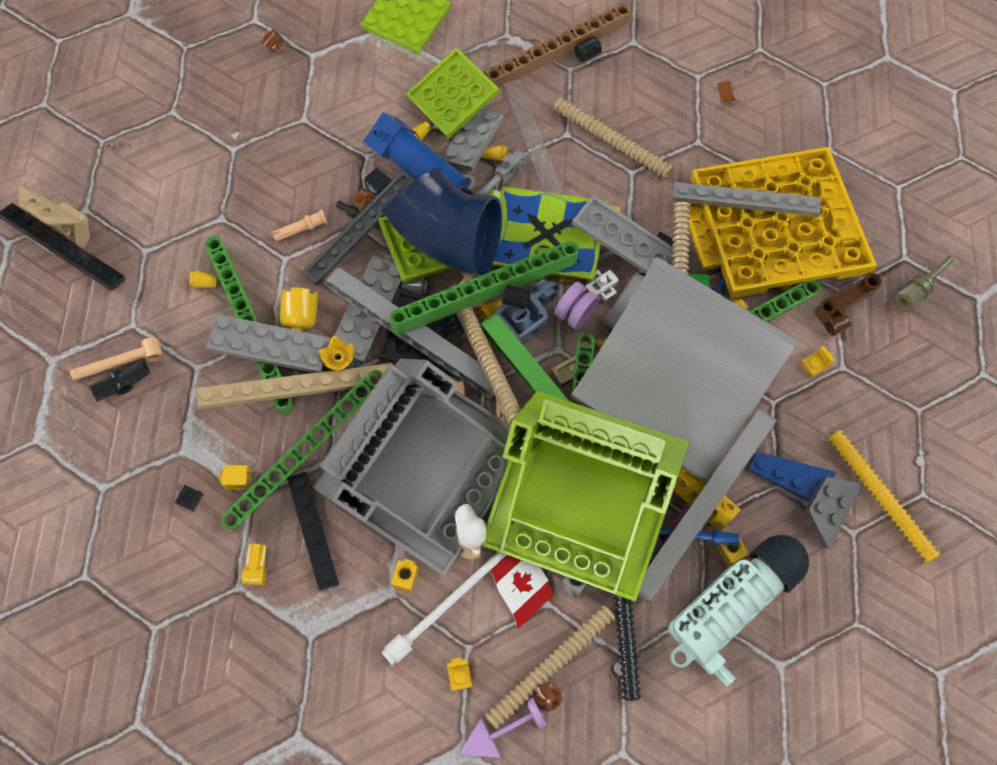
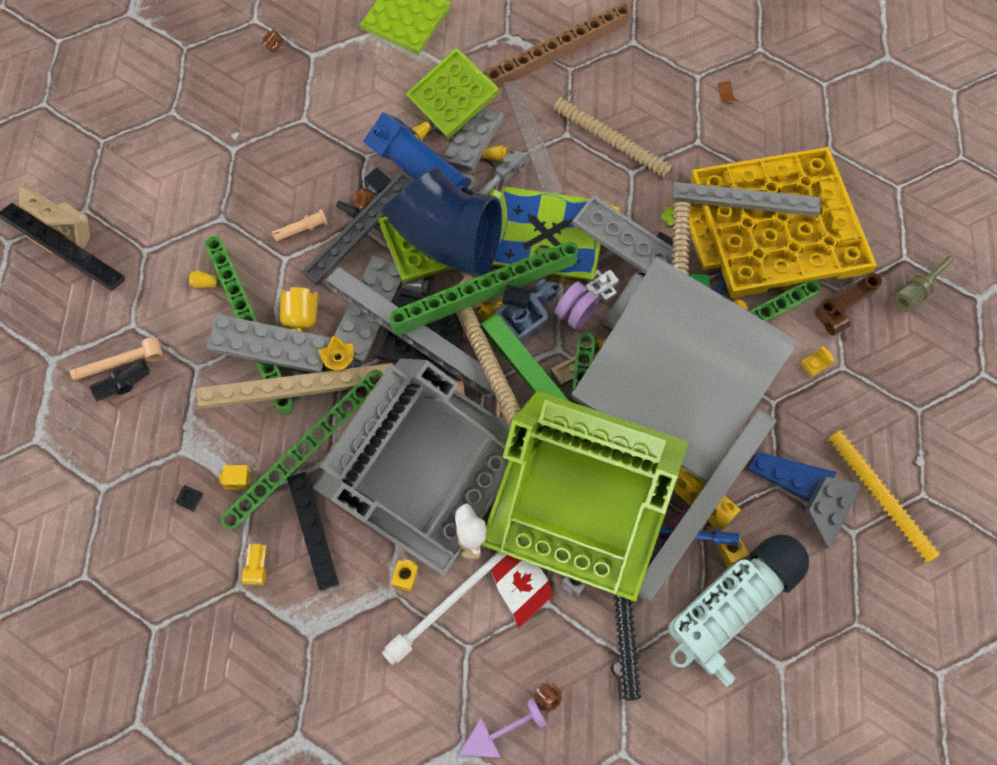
yellow bracket [447,657,472,691] -> none
tan piece [485,606,615,729] -> none
black piece [574,36,602,62] -> none
none -> lime plant [661,206,675,227]

